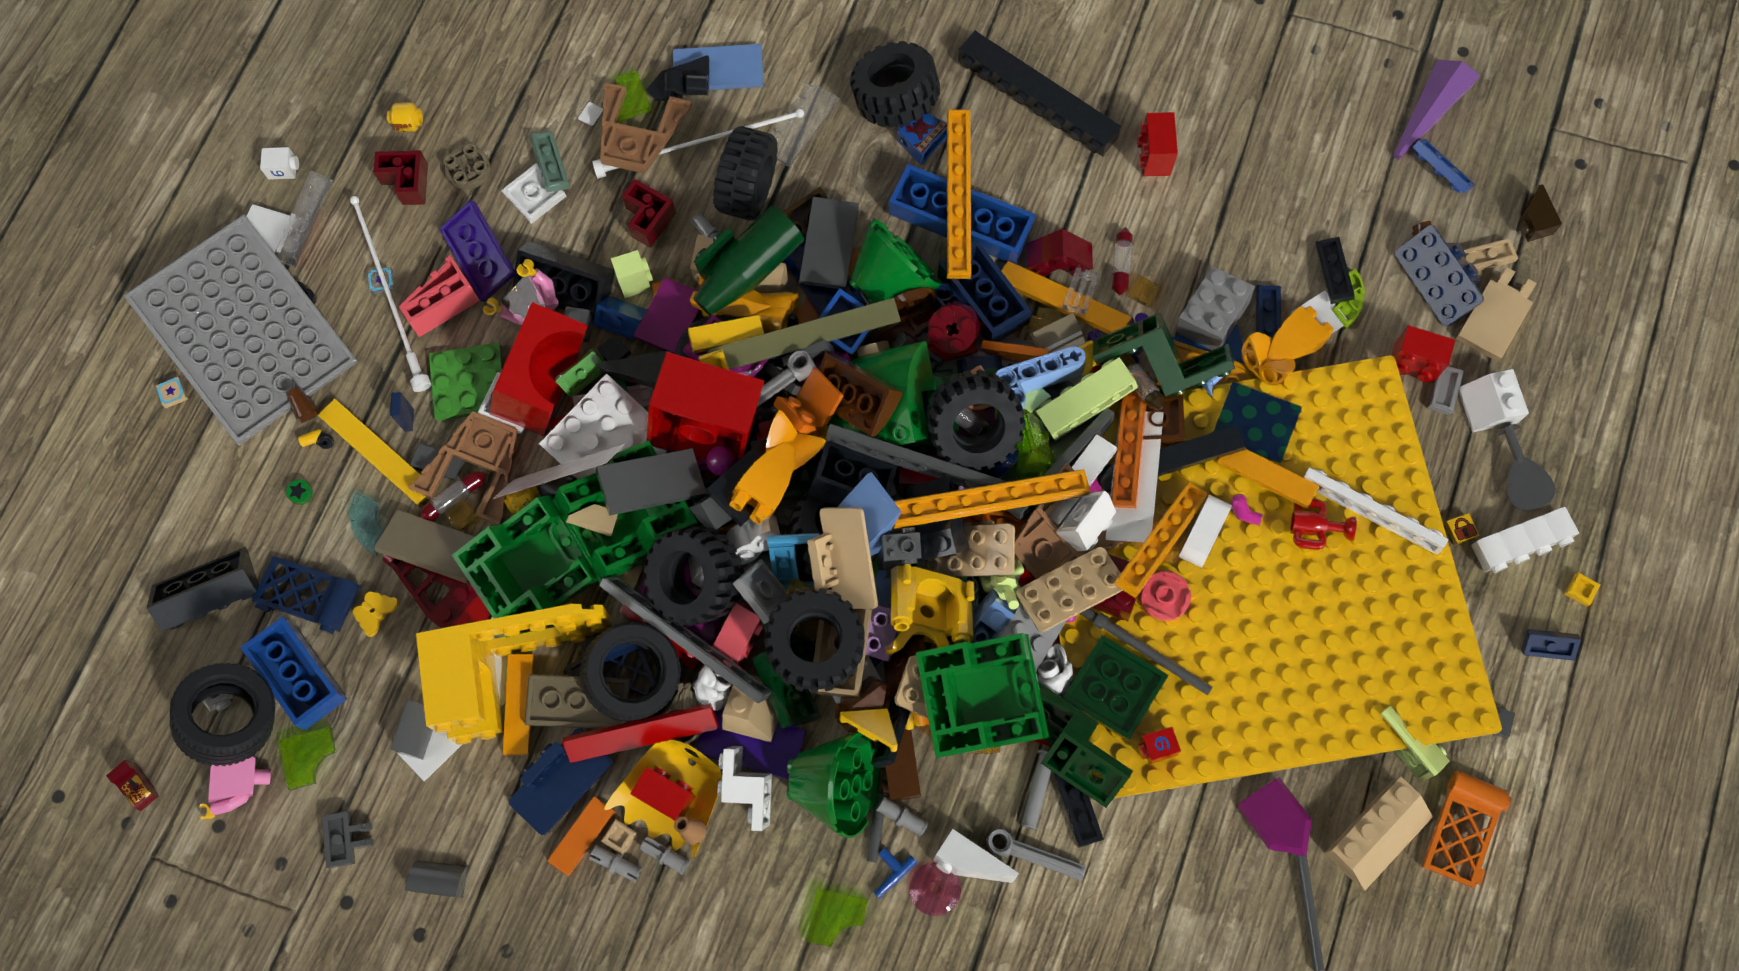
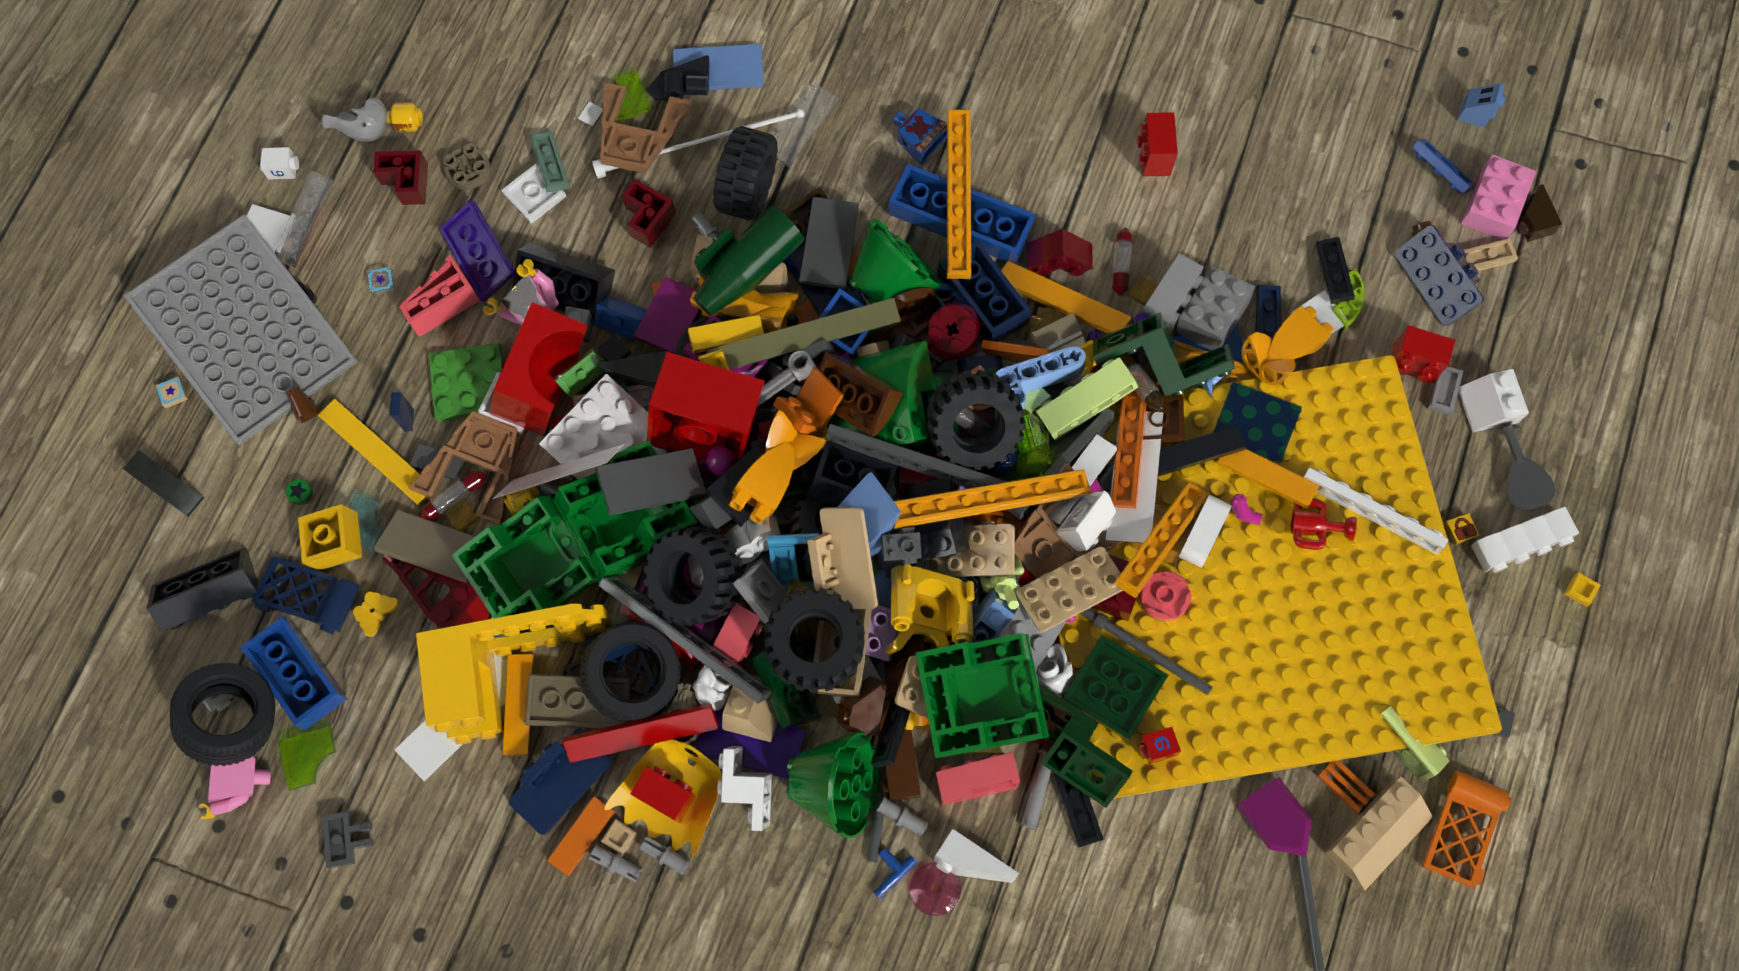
dark red leg [106,760,159,811] -> none
arm [298,429,334,449] -> none
white piece [350,196,432,392] -> none
dark grey brick [390,700,433,760] -> none
dark grey brick [405,860,469,898] -> none
tan tile [566,504,618,536] -> none
yellowish green brick [611,250,653,298] -> none
medium nougat cone [674,817,706,844] -> none
clear neon green tile [806,888,868,947] -> none
yellow tile [839,709,898,752] -> none
black tyre [850,41,940,128] -> none
black brick [958,30,1121,157] -> none
light grey axle [985,829,1086,880] -> none
clear tile [1063,268,1099,315] -> none
medium lavender wedge [1393,60,1480,160] -> none
tan tile [1456,267,1537,362] -> none
dark blue plate [1521,629,1581,661] -> none
none -> pearl dark grey slope [122,450,204,517]
none -> yellow brick [298,504,362,571]
none -> light grey piece [322,98,388,142]
none -> coral wedge [935,752,1020,806]
none -> light grey brick [1142,253,1204,334]
none -> orange tile [1317,760,1375,813]
none -> medium blue slope [1458,83,1506,127]
none -> bright pink brick [1461,154,1536,240]

